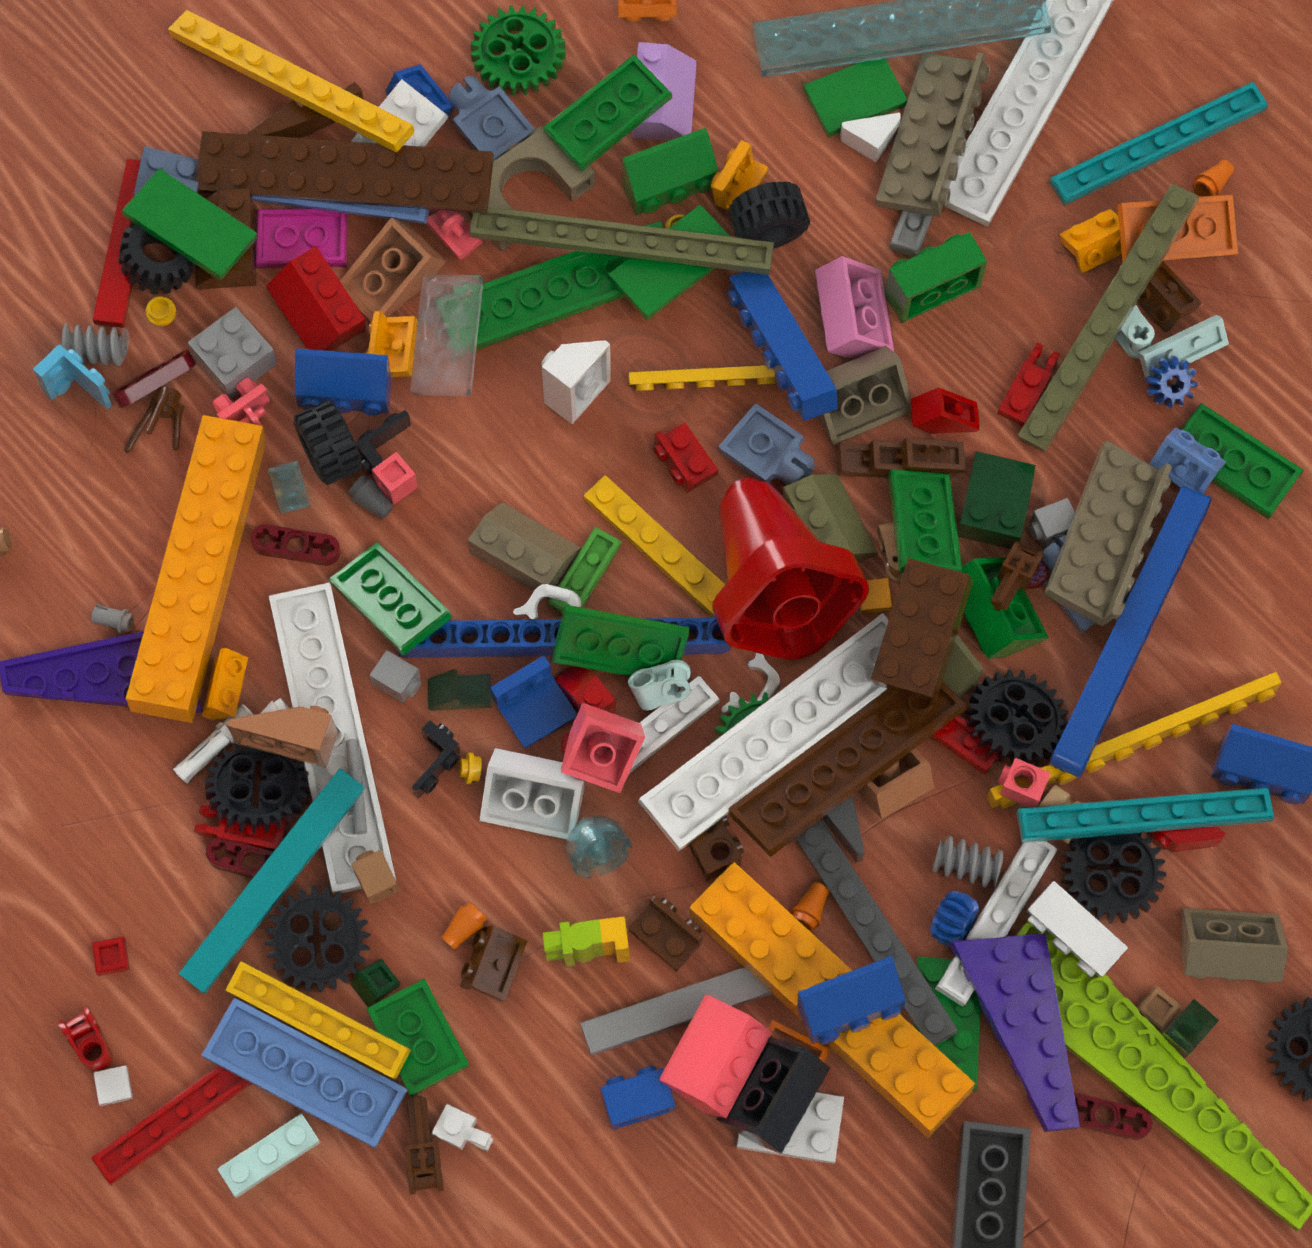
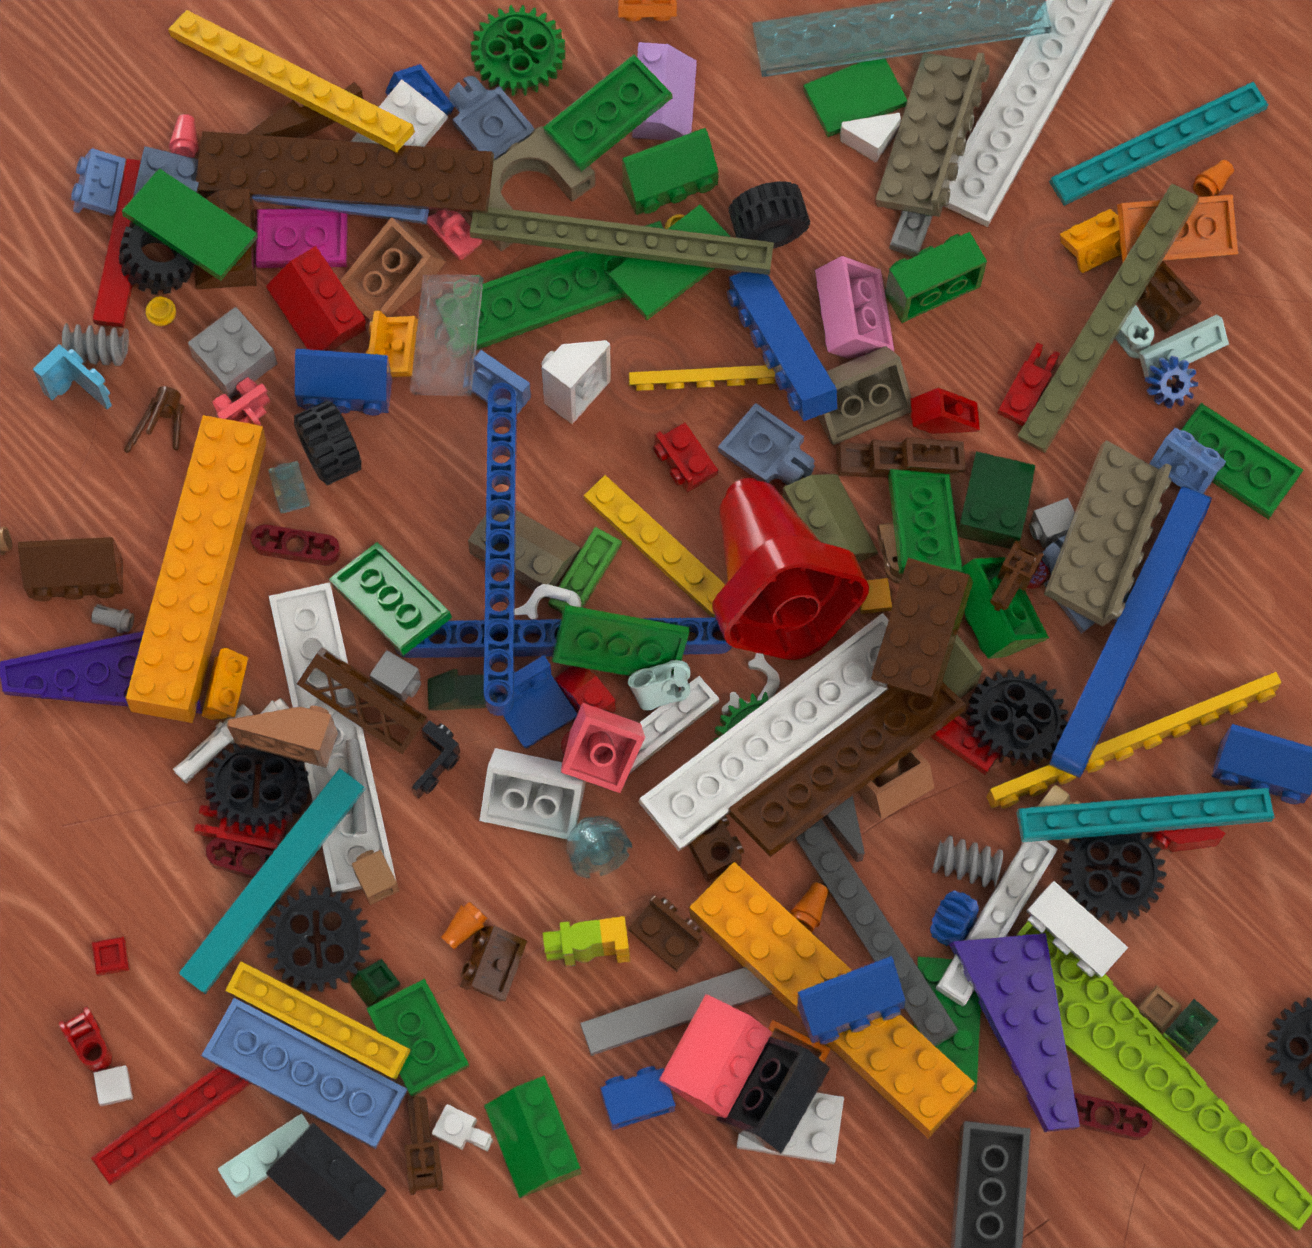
beam [112,350,196,408] -> none
dark grey cone [348,475,394,520] -> none
black bracket [355,410,411,476] -> none
coral brick [372,451,418,505] -> none
yellow plate [459,752,482,784] -> none
light orange bracket [711,140,768,211] -> none
coral brick [998,758,1051,807] -> none
dark tan slope [1181,908,1288,983] -> none
none -> reddish brown slope [18,537,123,601]
none -> medium blue bracket [71,148,126,216]
none -> coral cone [169,115,199,158]
none -> black slope [265,1123,387,1241]
none -> reddish brown fence [297,647,427,754]
none -> medium blue bracket [465,350,531,414]
none -> blue beam [484,383,517,716]
none -> green slope [484,1075,581,1198]

